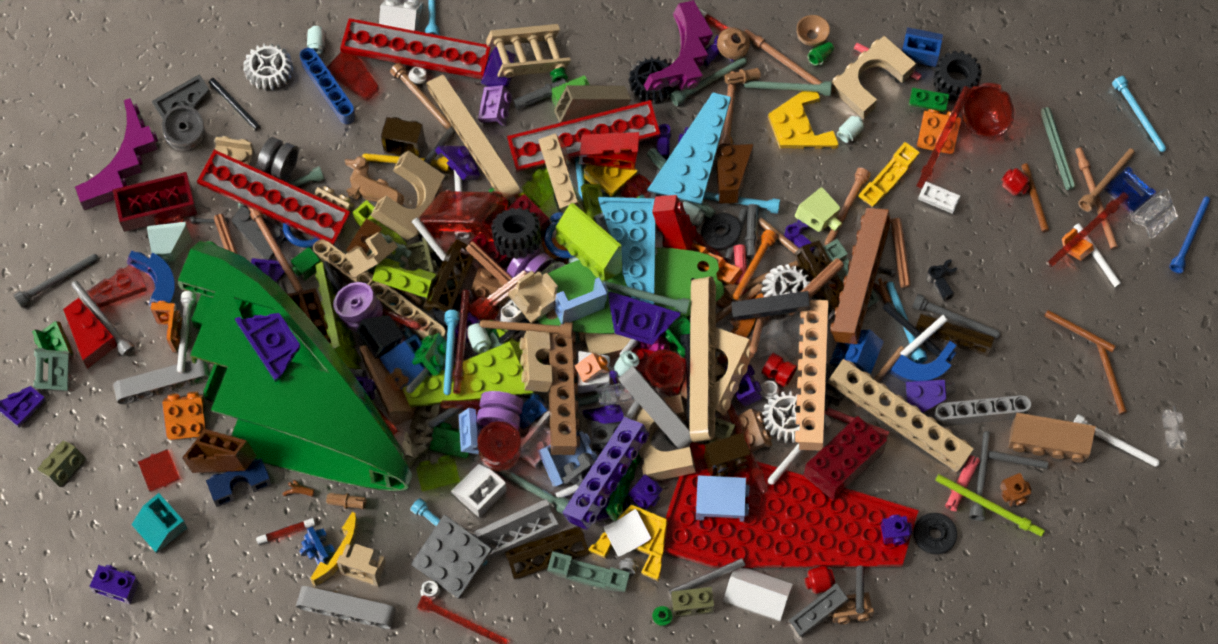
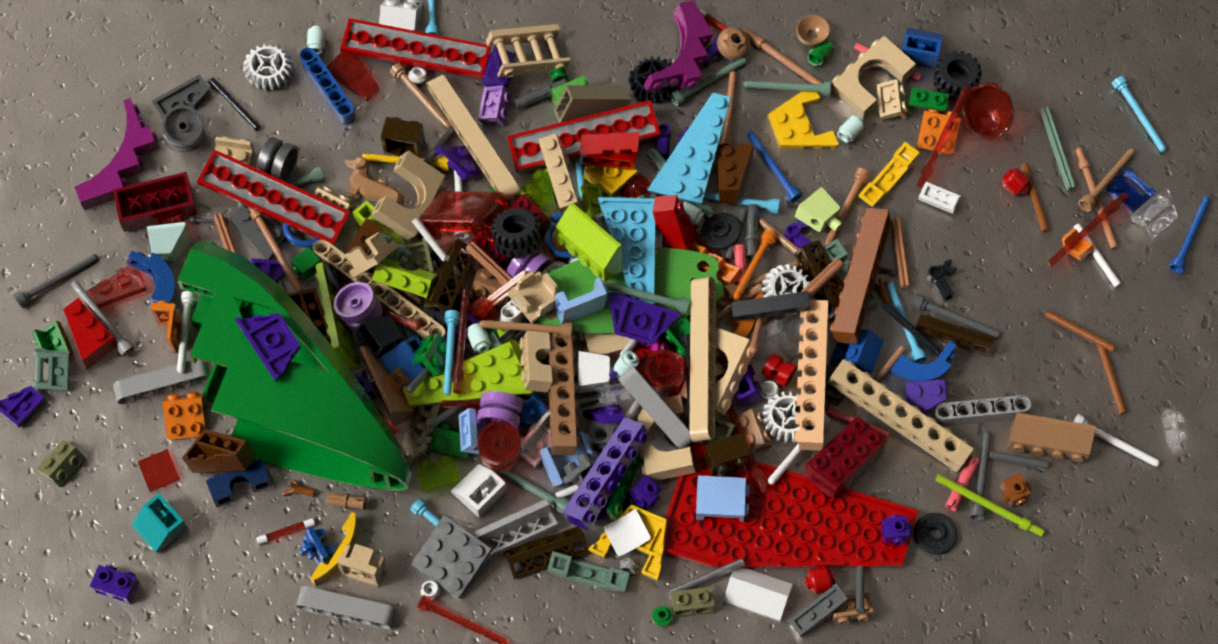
orange bracket [575,353,610,383] -> none
medium nougat axle [725,68,761,85] -> none
white bar [900,315,948,357] -> none
none -> blue piece [747,131,803,203]
none -> tan bracket [876,79,909,120]

